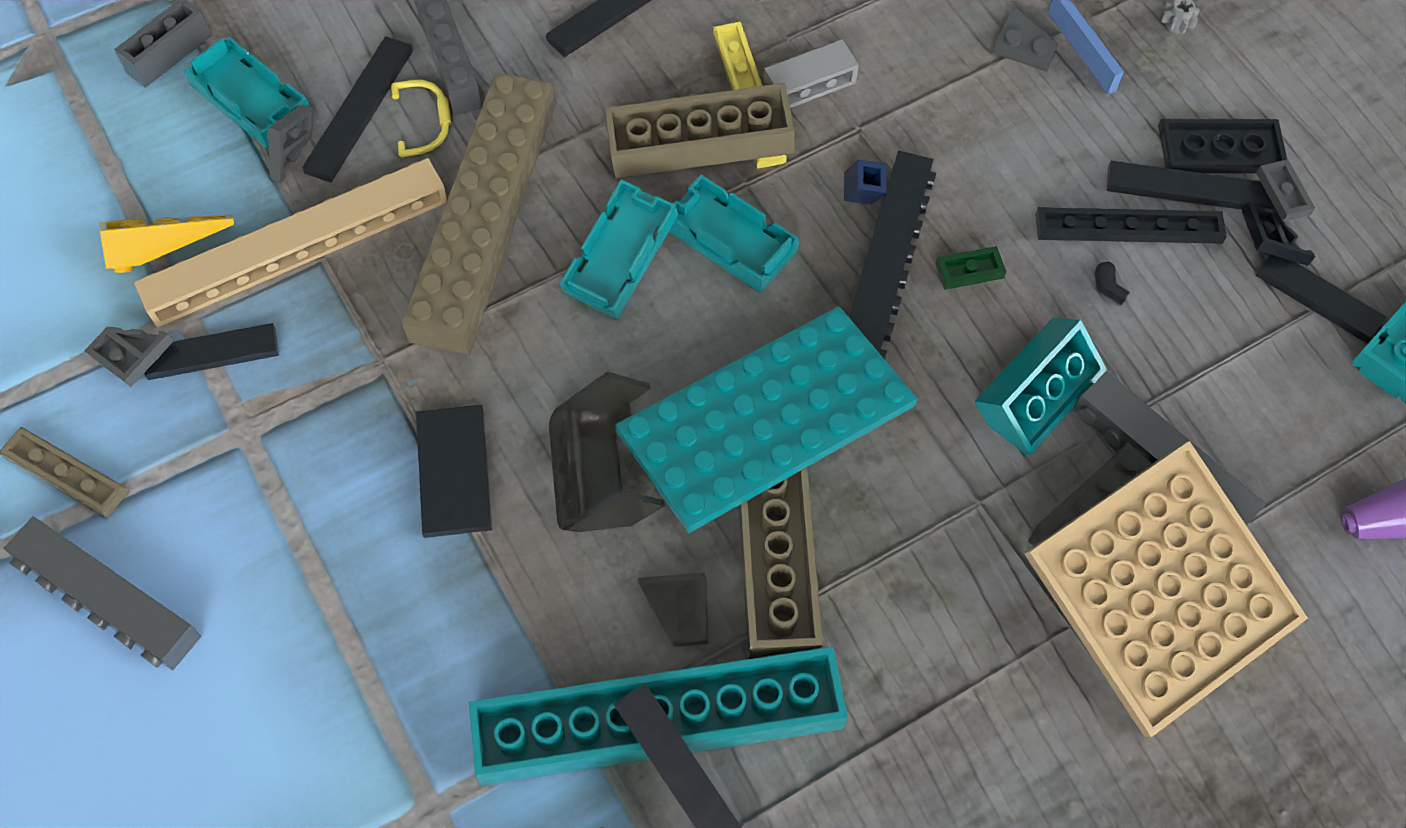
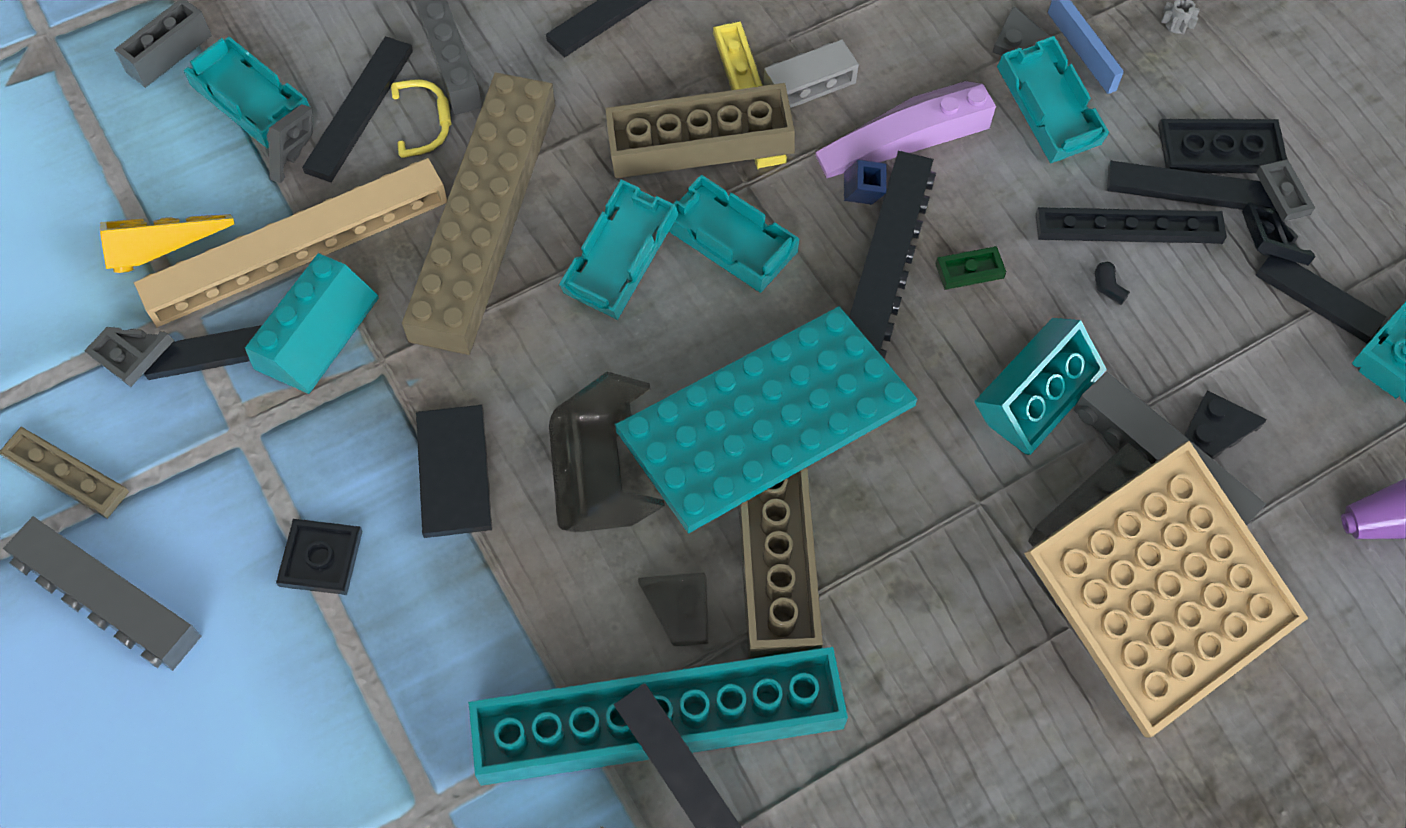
none -> teal slope [245,253,379,394]
none -> black tile [276,519,363,595]
none -> lavender wedge [815,81,996,178]
none -> teal piece [997,36,1109,164]
none -> black wing [1184,390,1267,459]

